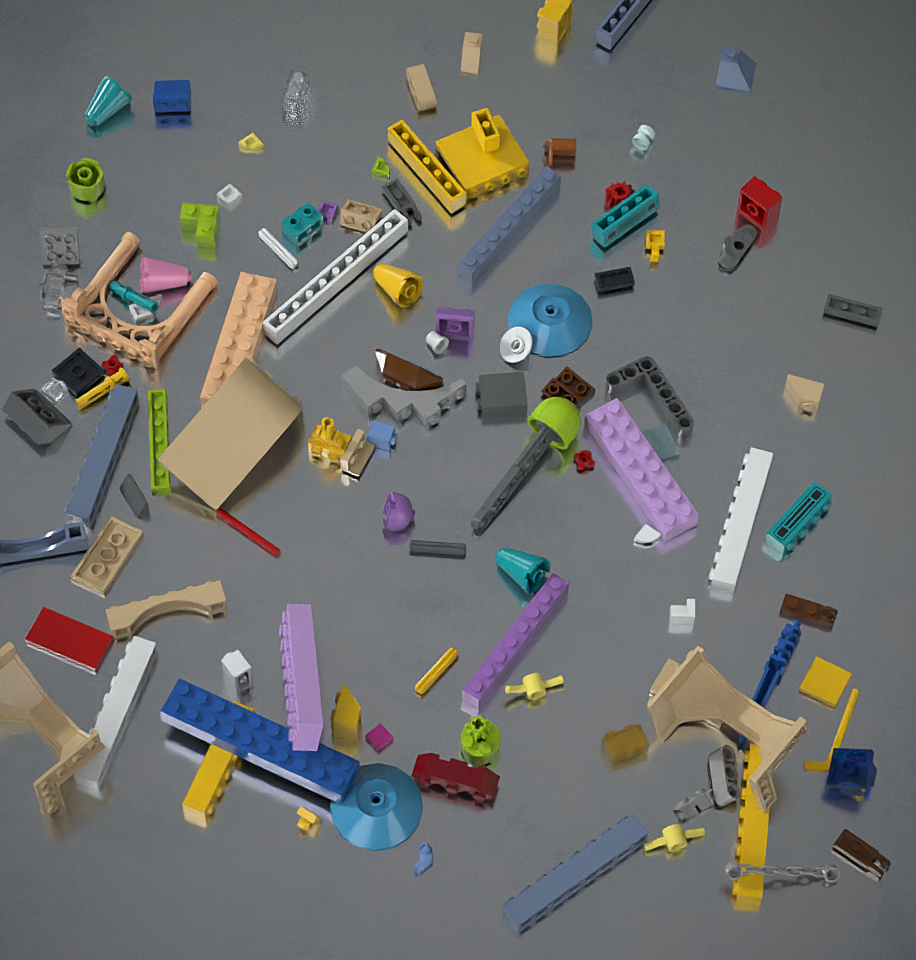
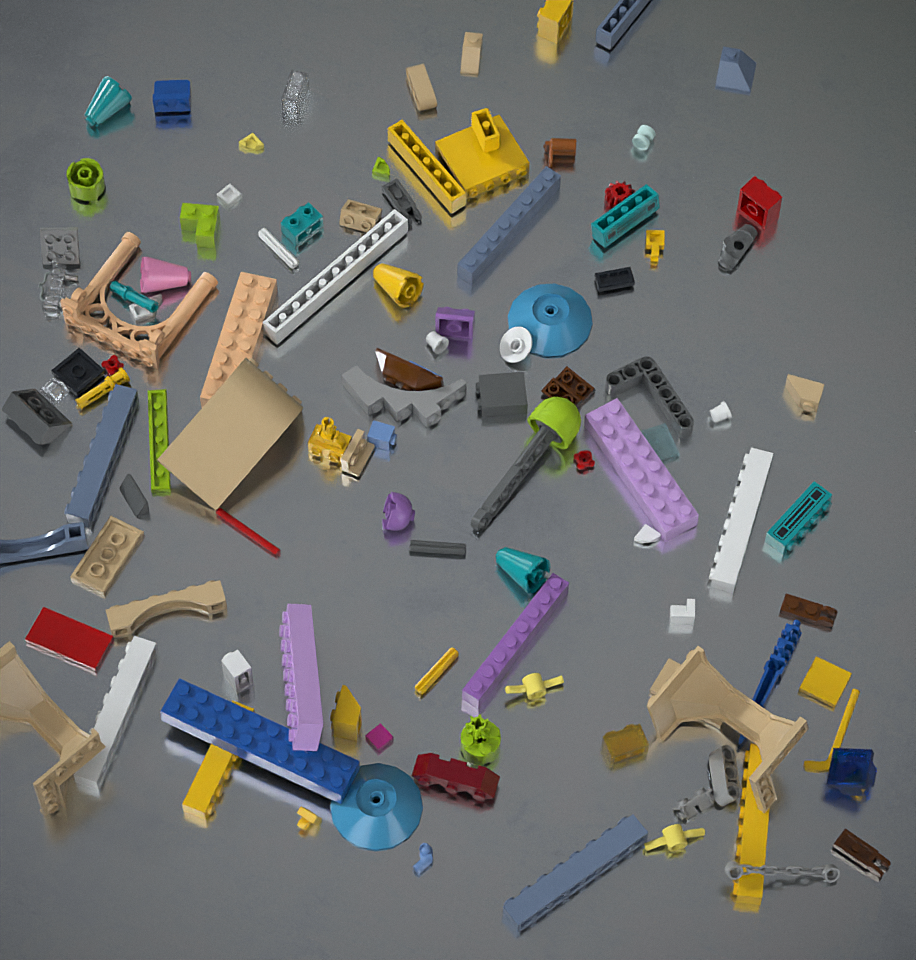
medium lavender tile [317,200,339,223] -> none
dark grey plate [823,294,883,327] -> none
none -> white piece [709,401,732,423]

